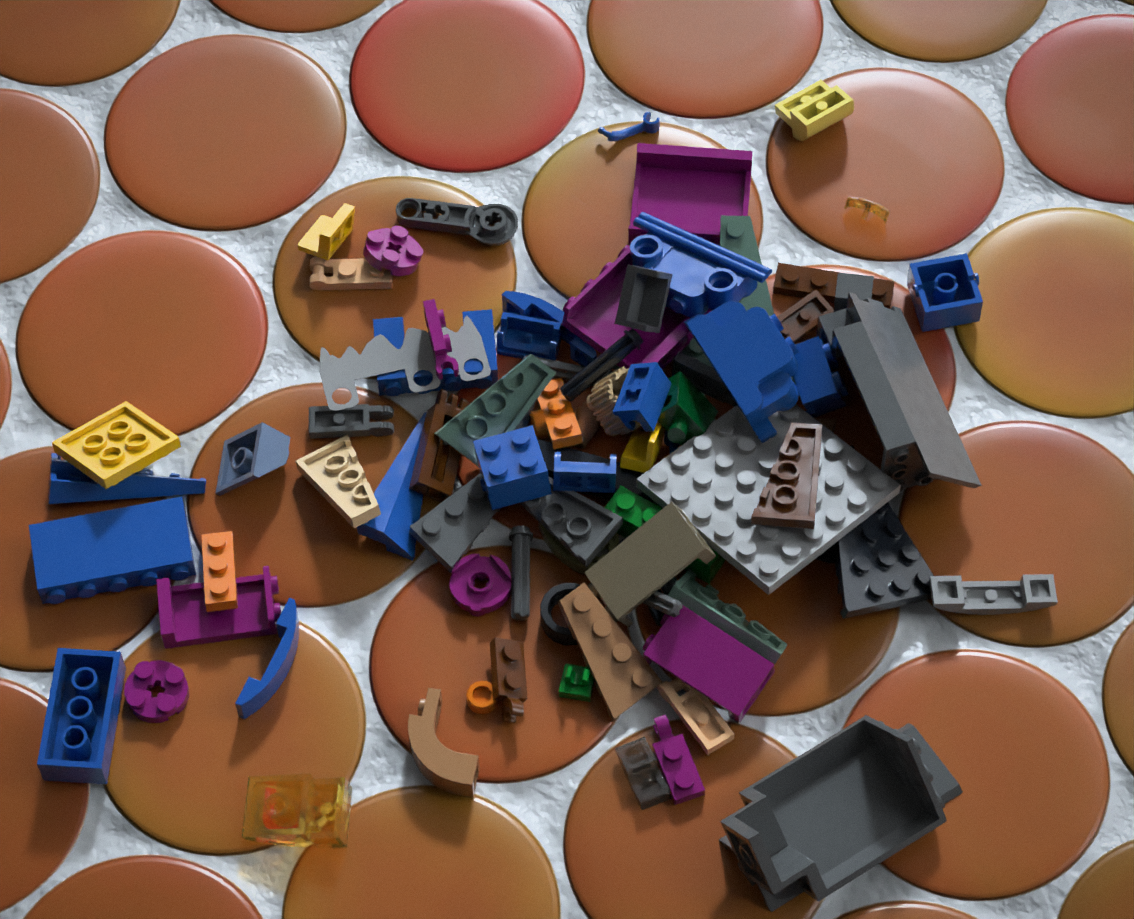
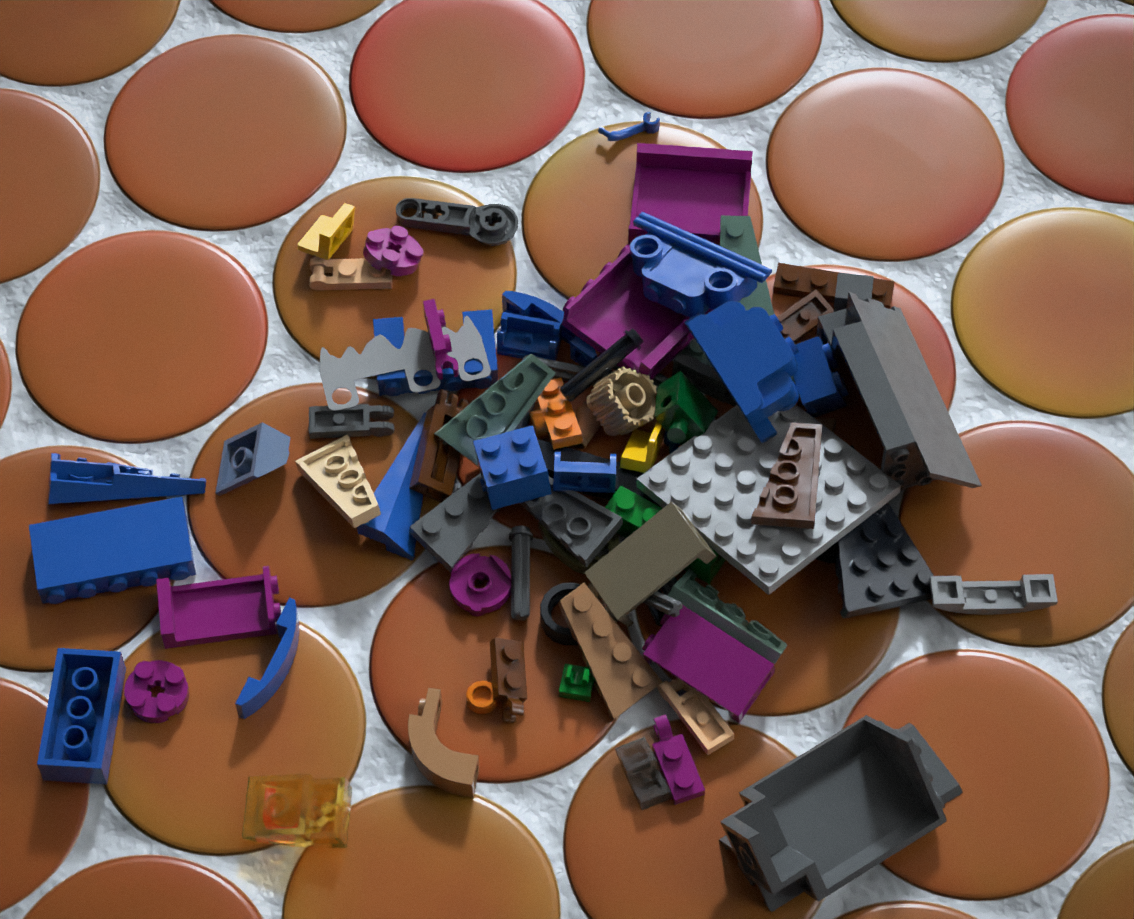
yellow plate [52,401,181,489] -> none
orange plate [201,531,238,612] -> none
blue hinge [613,362,672,432] -> none
dark grey panel [615,265,673,333] -> none
light yellow brick [775,80,854,141] -> none
clear yellow piece [844,197,890,223] -> none
blue brick [907,253,983,332] -> none

